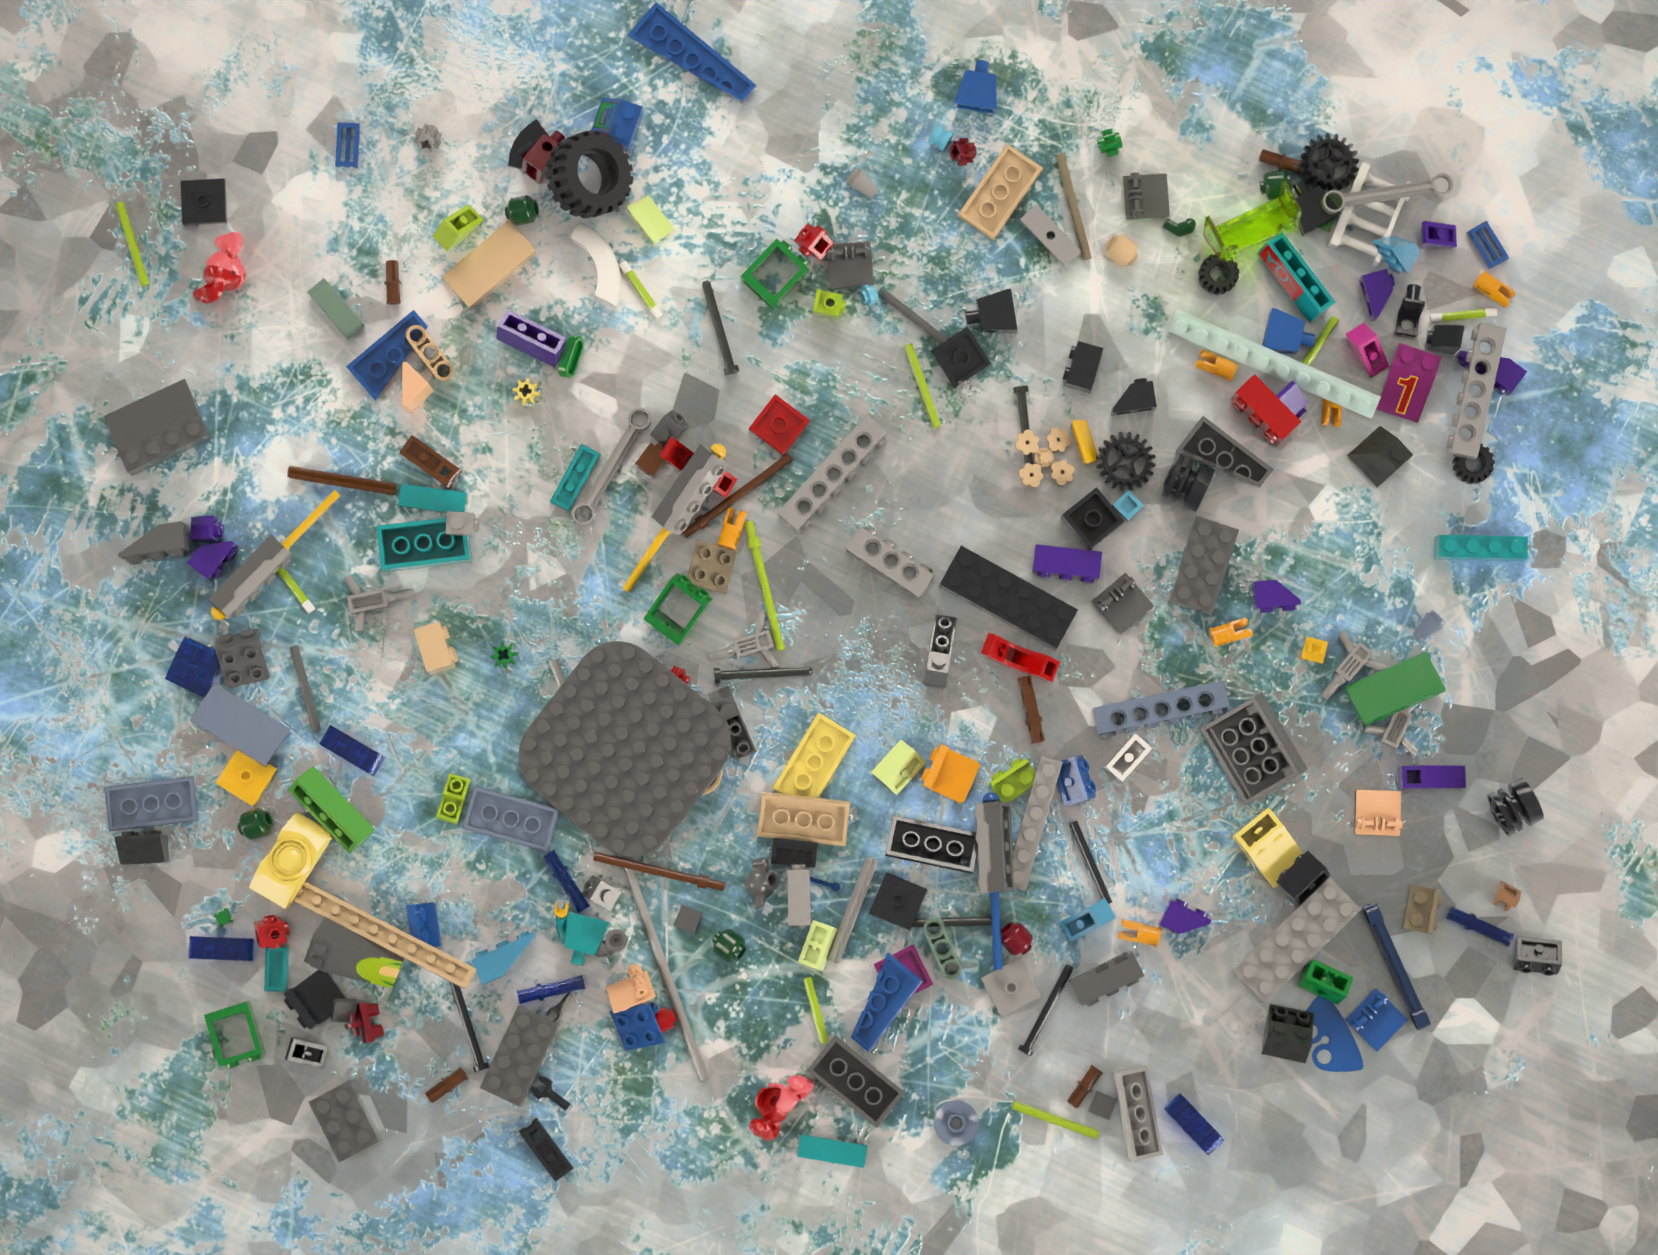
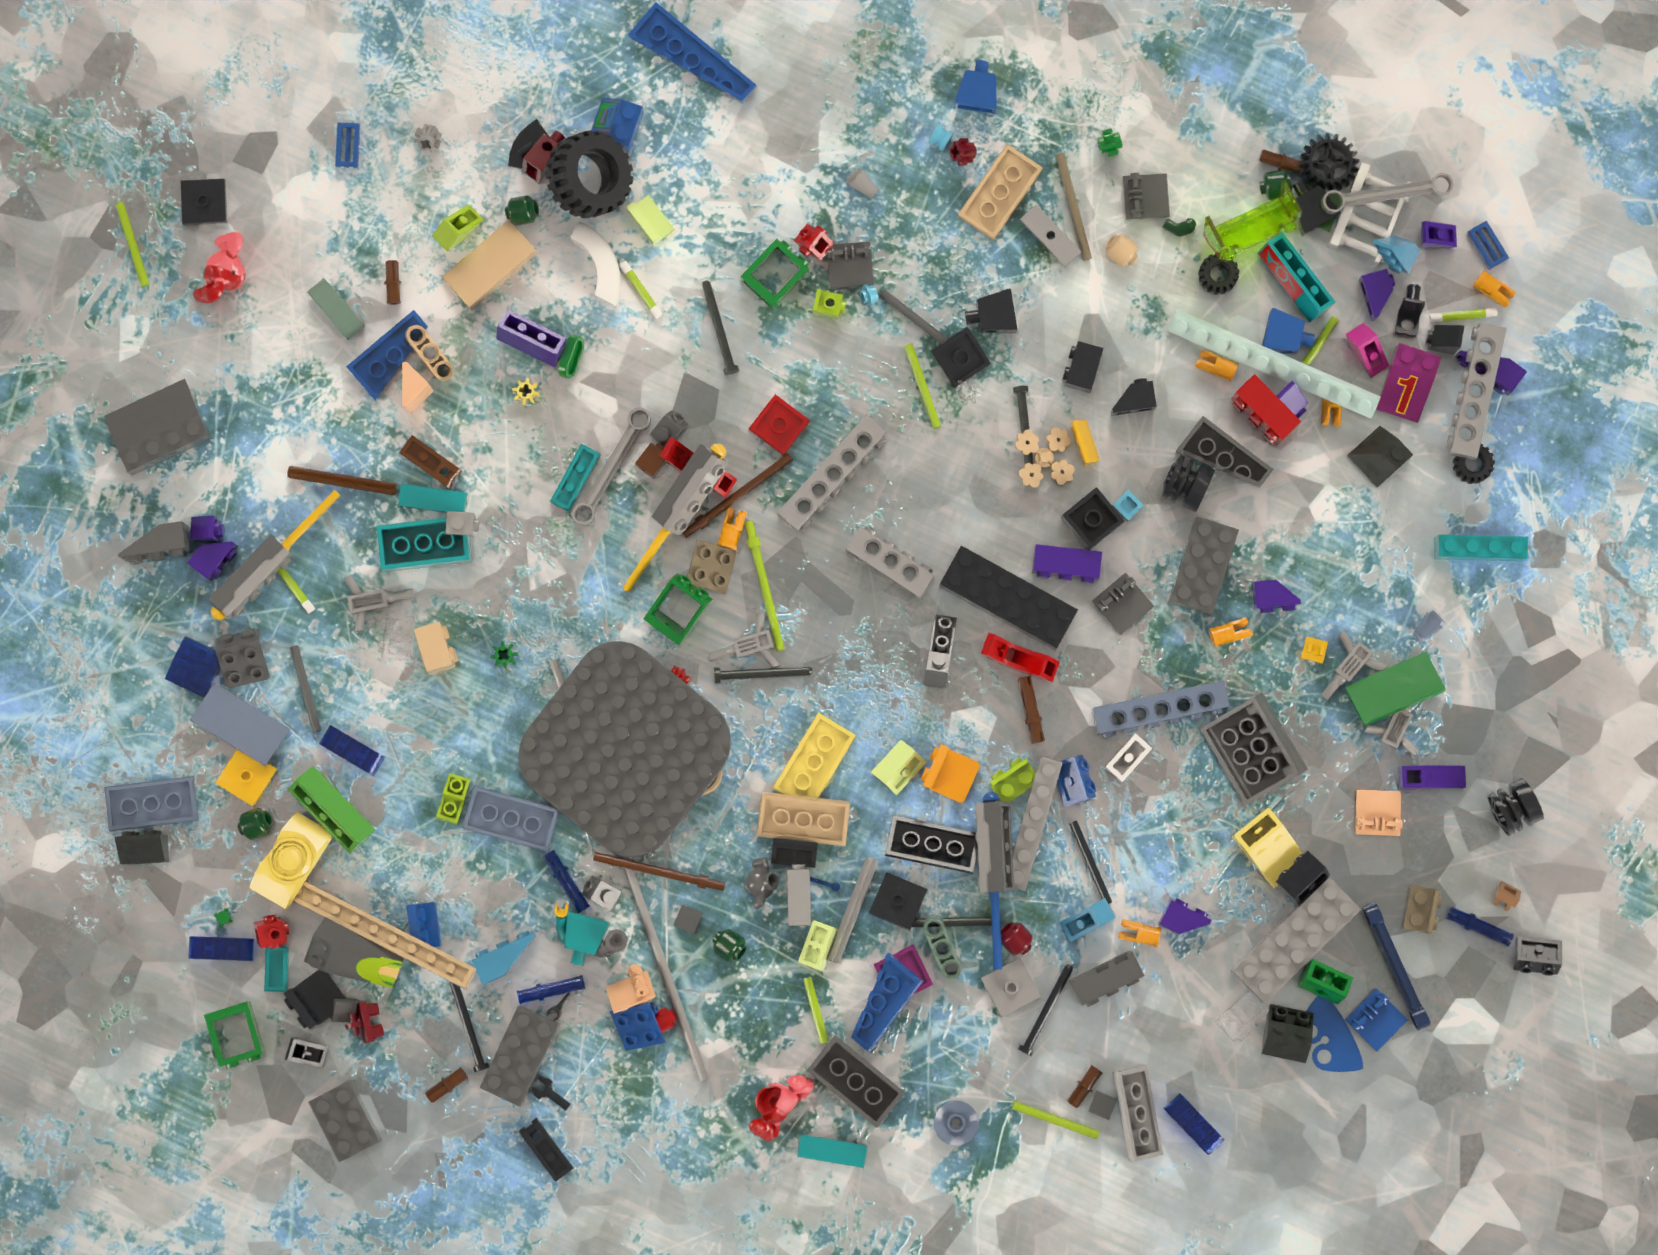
dark grey slope [708,686,756,760] -> none
black gear [1096,432,1156,491] -> none

